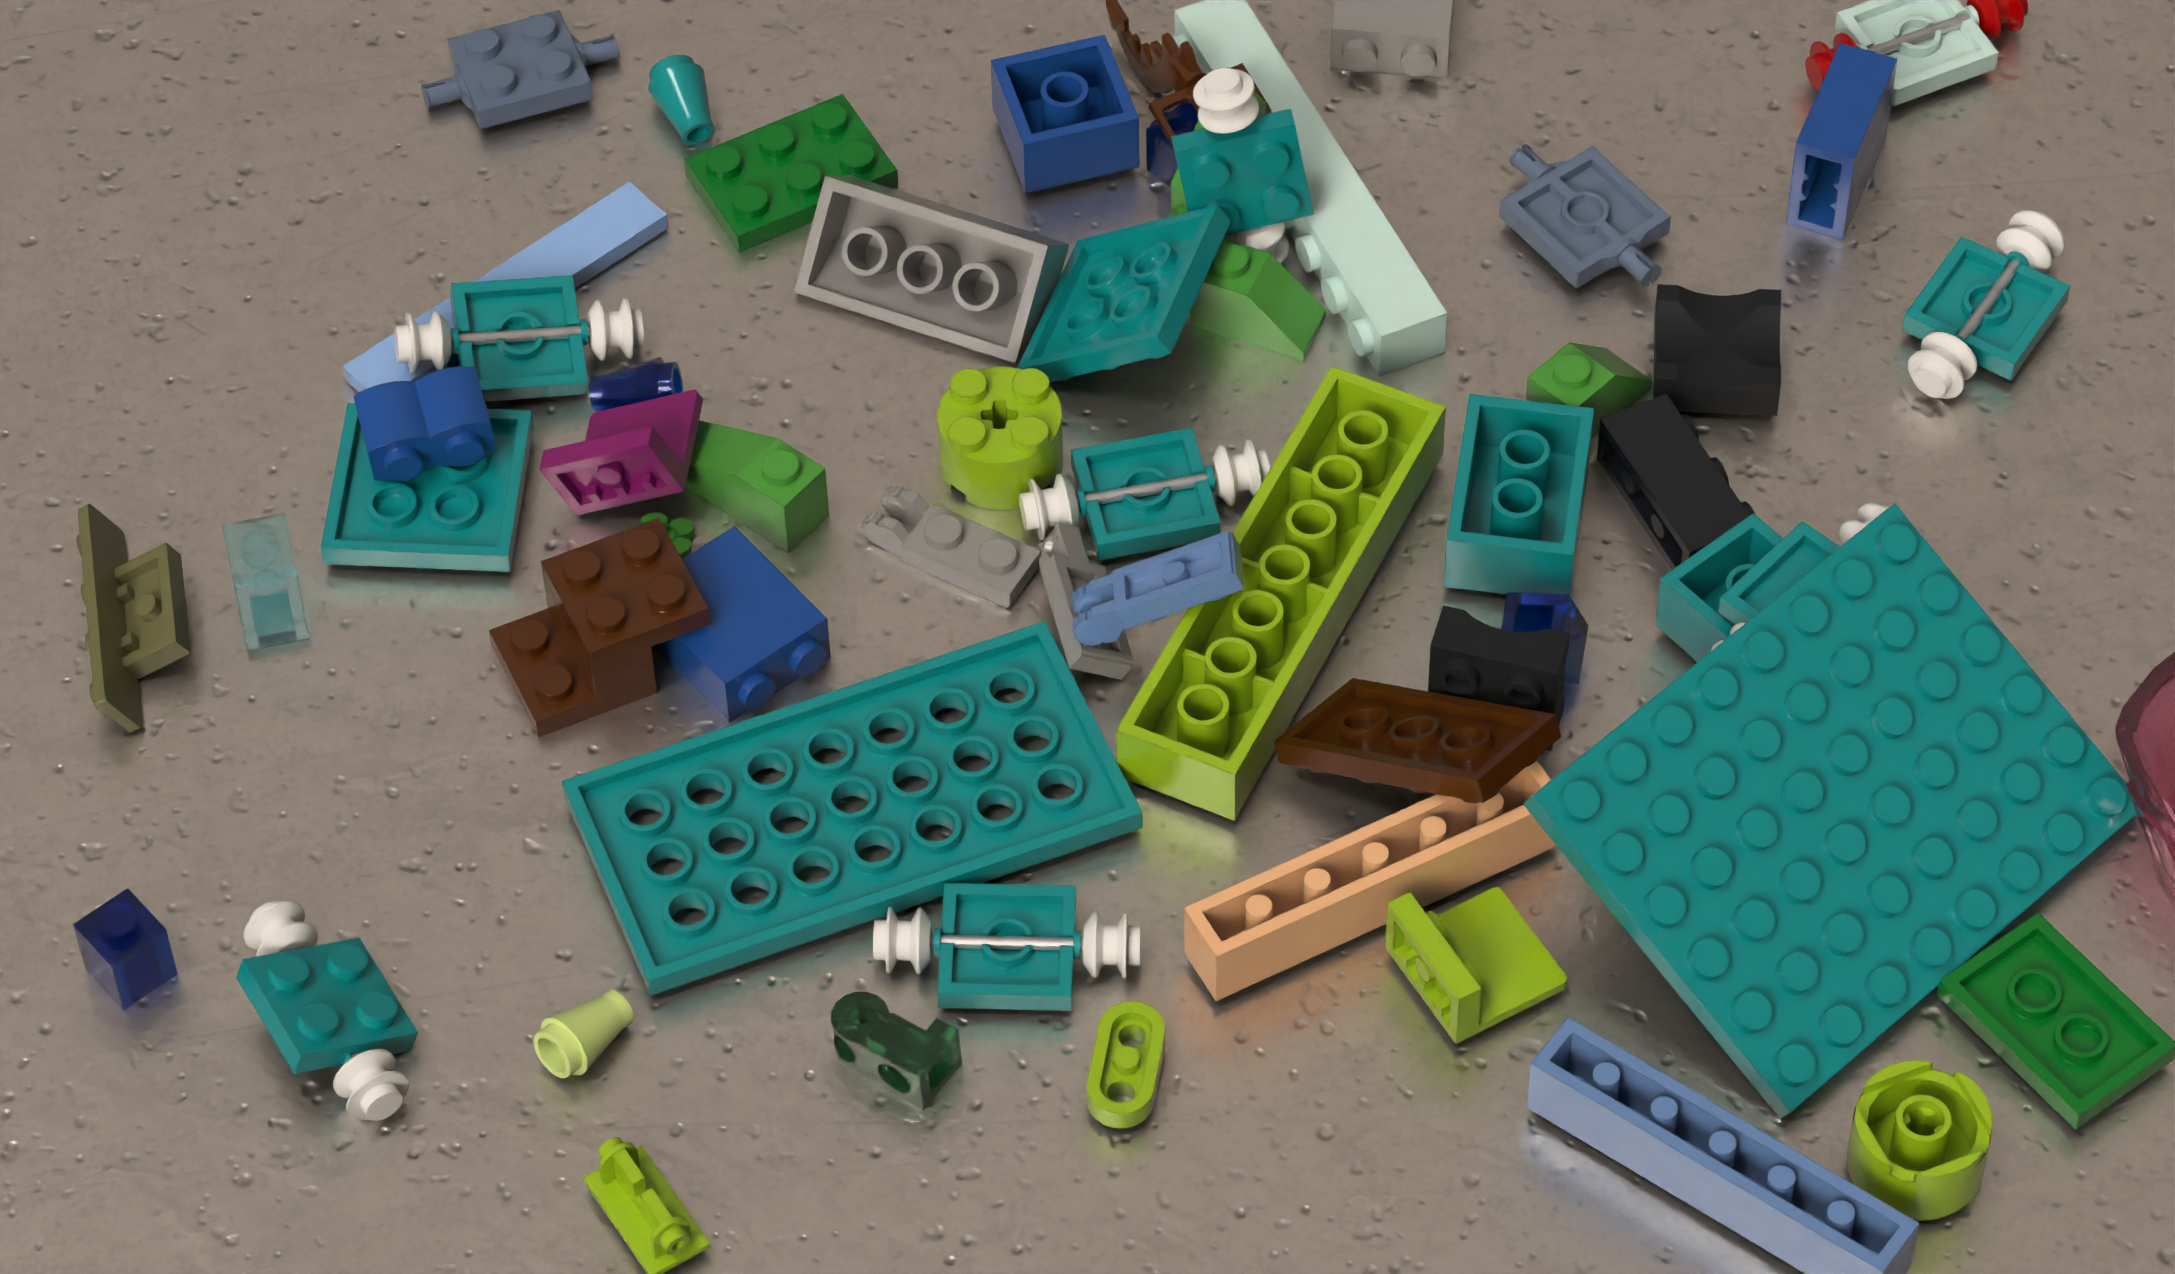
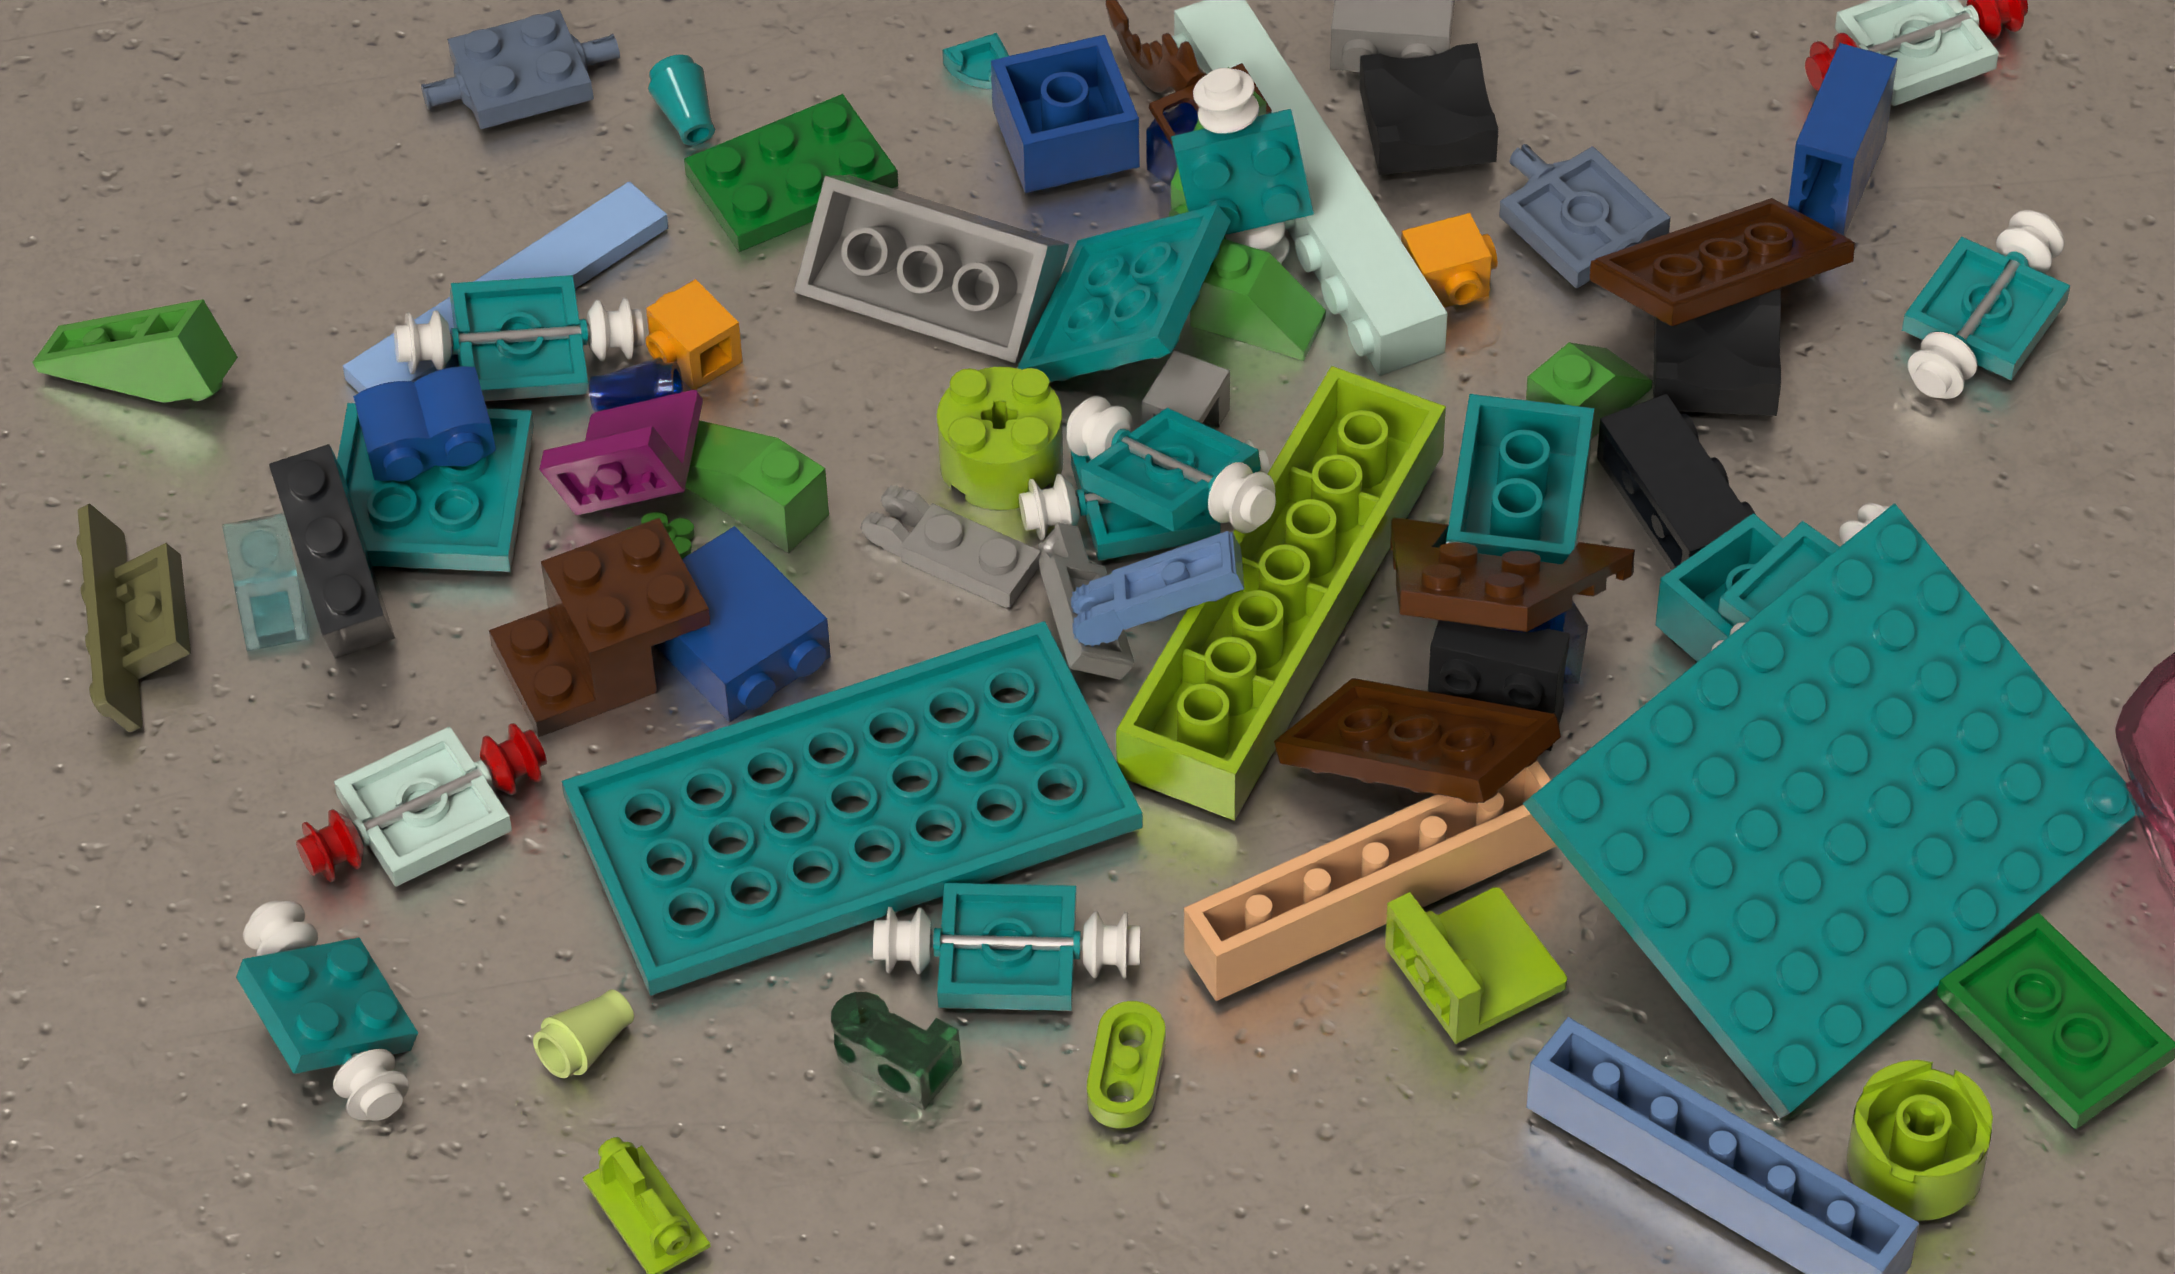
clear blue brick [73,888,178,1010] -> none
none -> bright green slope [32,299,238,403]
none -> black brick [269,444,395,658]
none -> light aqua plate [296,723,547,887]
none -> light orange brick [645,279,743,390]
none -> teal tile [942,33,1009,89]
none -> teal plate [1067,396,1276,533]
none -> light grey panel [1142,350,1230,427]
none -> black brick [1359,43,1498,175]
none -> reddish brown wing [1390,517,1635,632]
none -> light orange brick [1401,213,1498,308]
none -> reddish brown tile [1590,198,1855,326]

